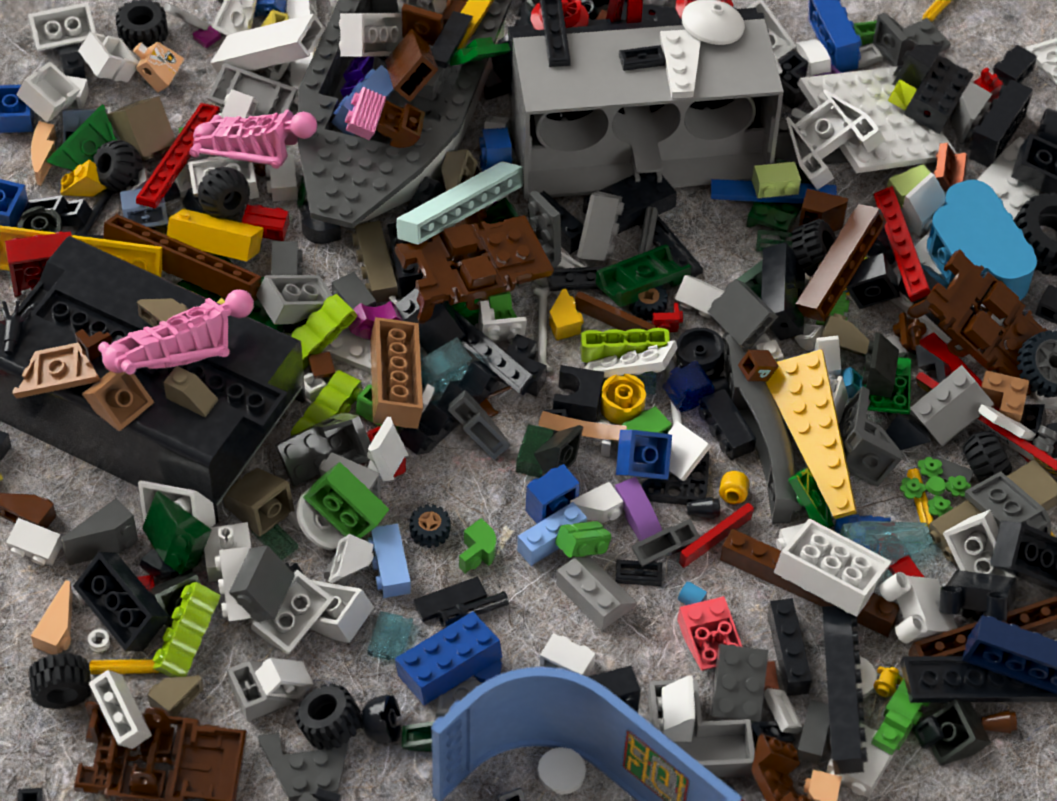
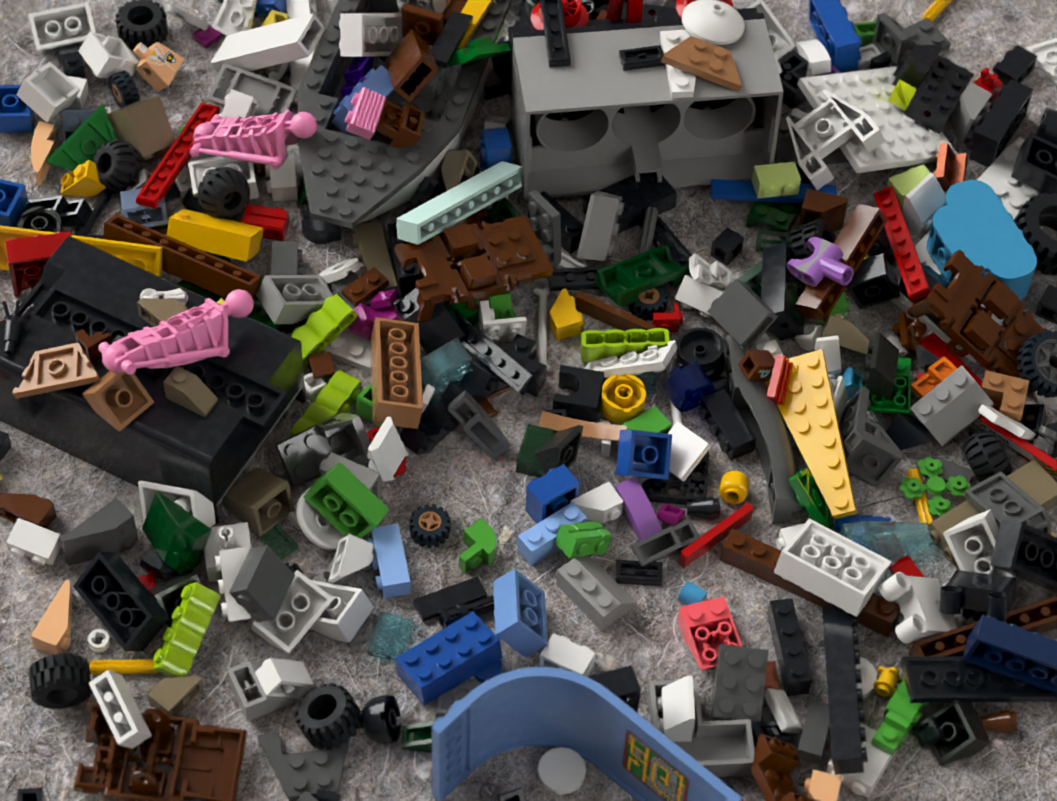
none -> black wheel [108,70,140,108]
none -> white piece [140,288,188,305]
none -> white tile [319,258,361,283]
none -> reddish brown plate [341,267,389,307]
none -> magenta tile [370,289,399,309]
none -> medium blue brick [493,569,548,658]
none -> magenta tile [657,503,686,526]
none -> medium nougat wing [661,36,742,92]
none -> white slope [689,254,732,289]
none -> black brick [710,227,744,266]
none -> red tile [766,355,793,405]
none -> medium lavender connector [786,237,854,287]
none -> black tile [869,51,892,70]
none -> orange slope [911,356,958,399]

